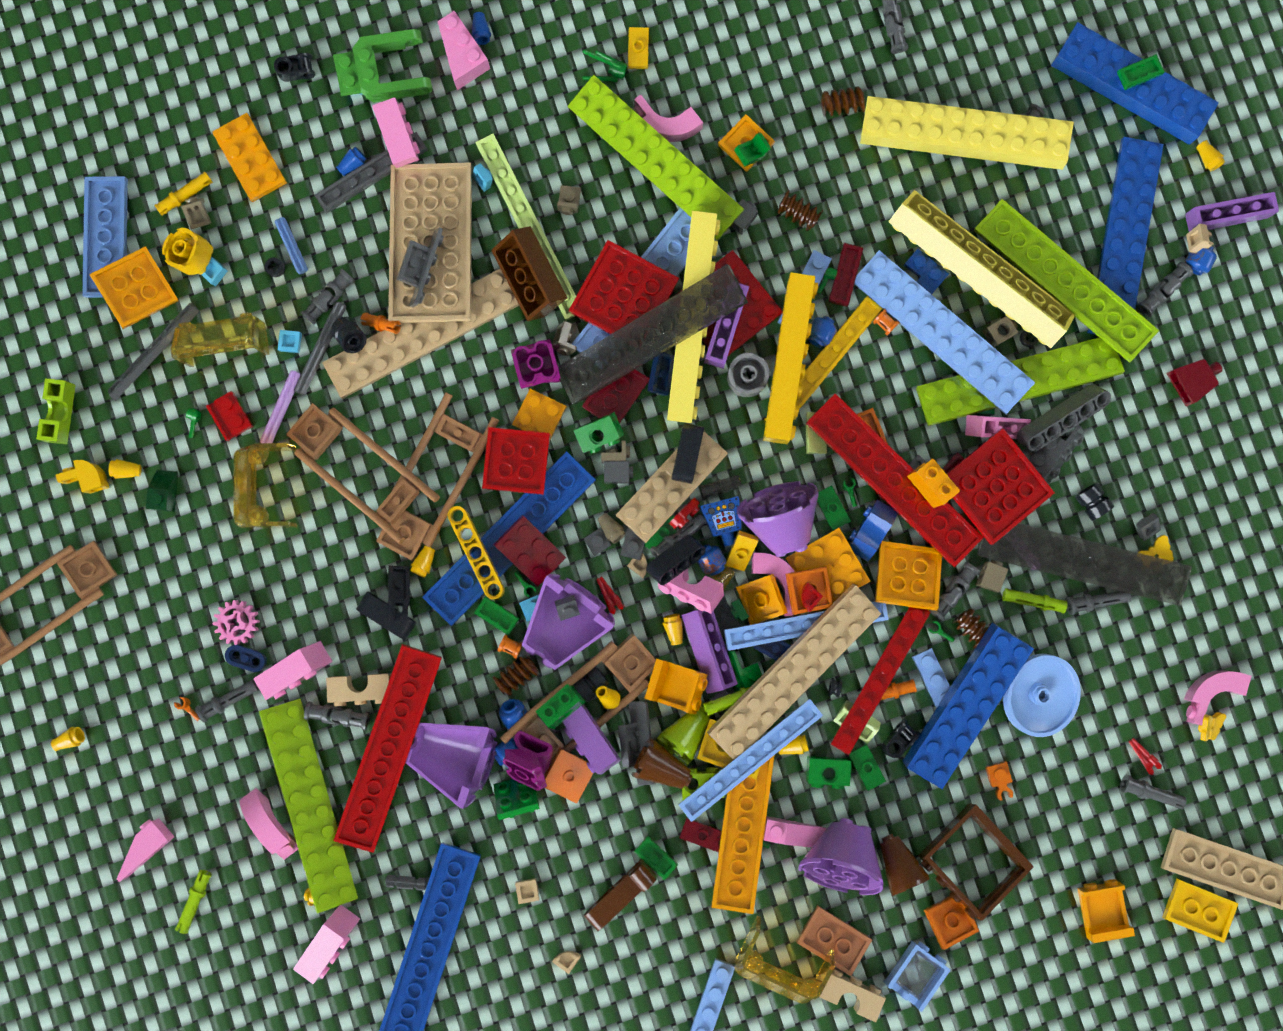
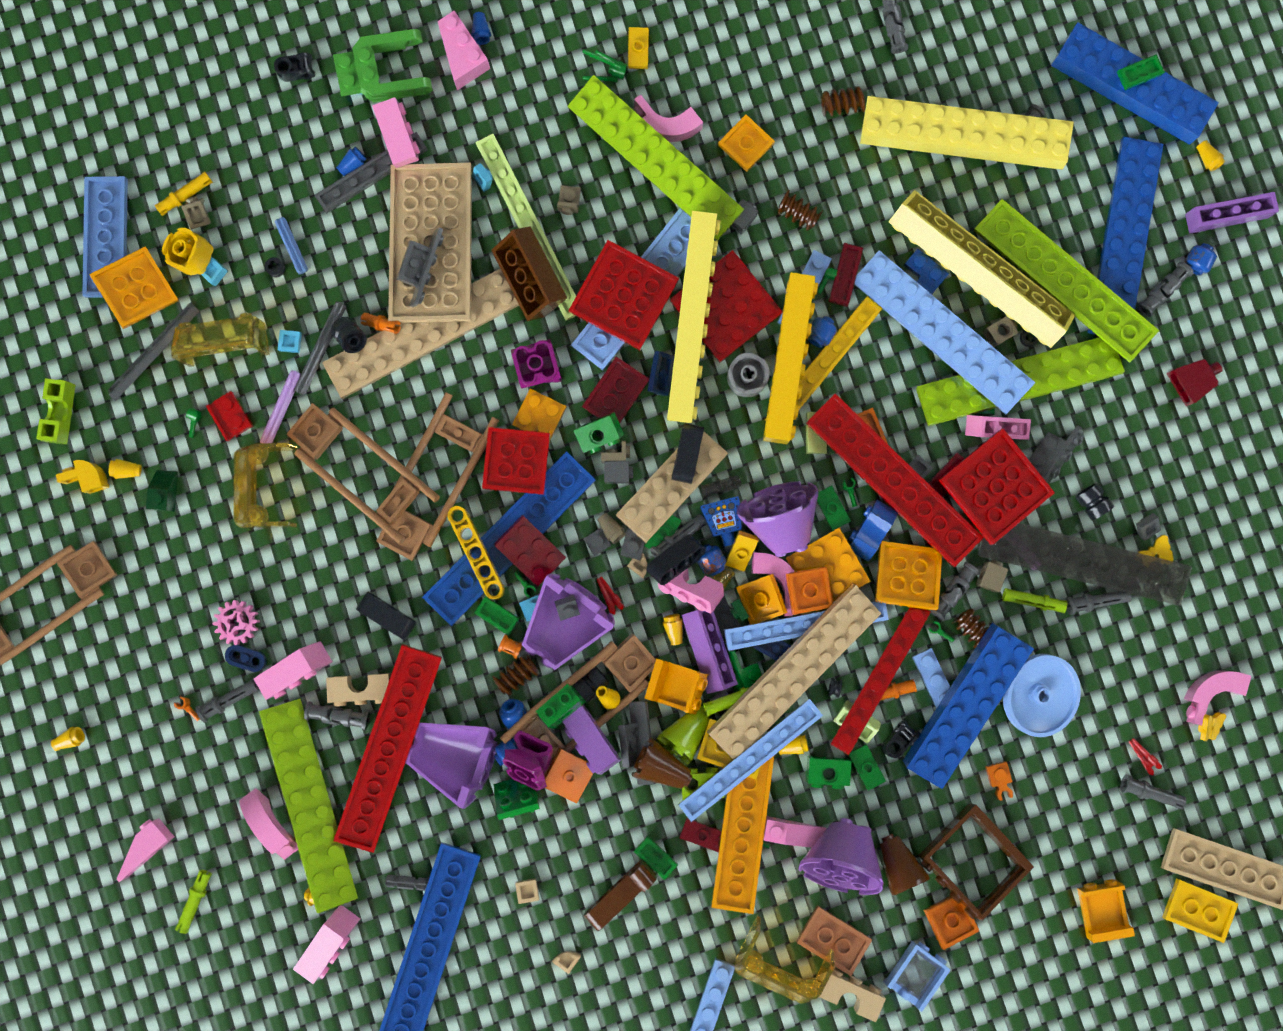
light orange plate [212,113,287,202] -> none
dark grey piece [300,268,355,325] -> none
black hinge [388,565,410,621] -> none
yellow cone [410,546,435,578] -> none
dark tan bracket [552,321,577,356] -> none
clear smoke plate [558,264,748,404] -> none
red plate [669,497,700,529] -> none
medium lavender brick [704,280,749,369] -> none
green bracket [734,132,771,167] -> none
red tile [801,582,823,612] -> none
orange bush [873,309,900,336] -> none
light orange panel [907,459,960,508] -> none
dark grey beam [1017,384,1111,451] -> none
tan tile [1186,224,1214,253] -> none

